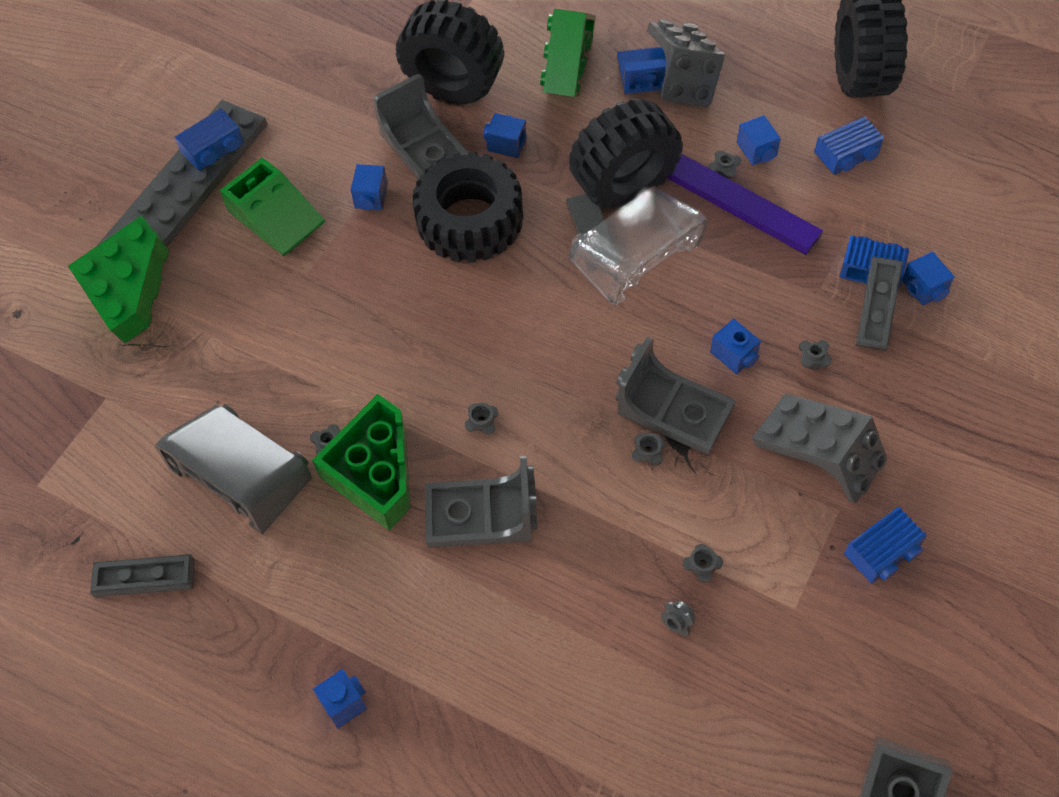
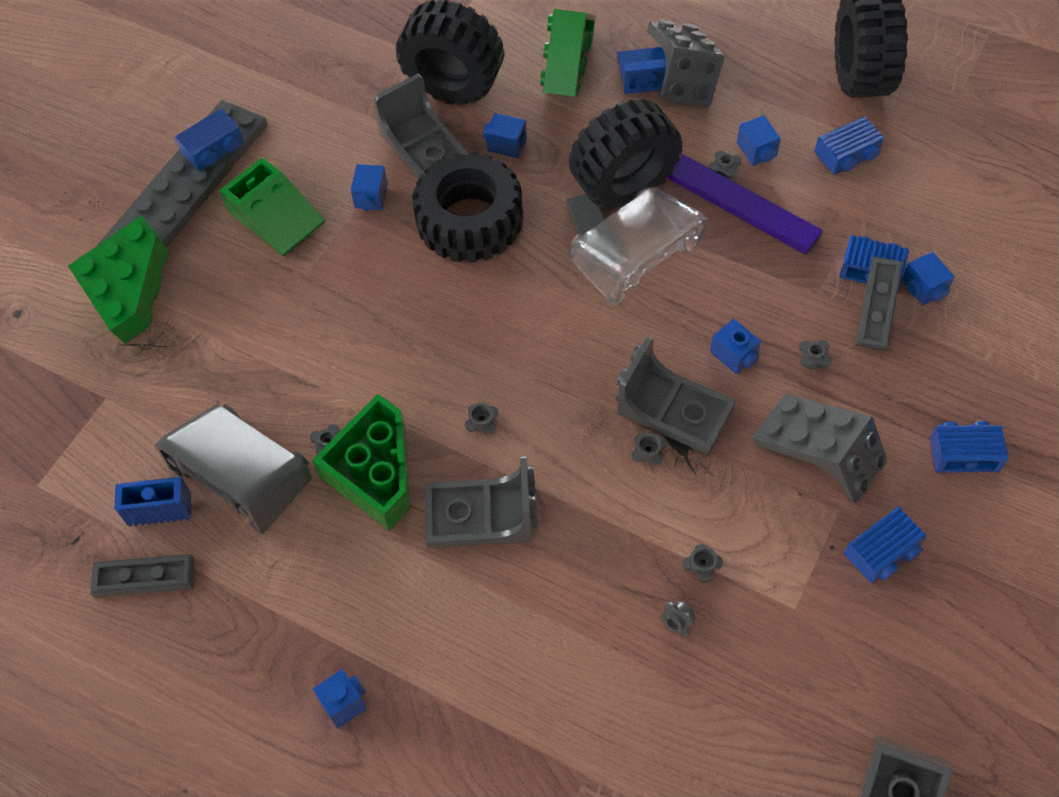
none -> blue brick [114,476,191,527]
none -> blue brick [930,421,1008,473]

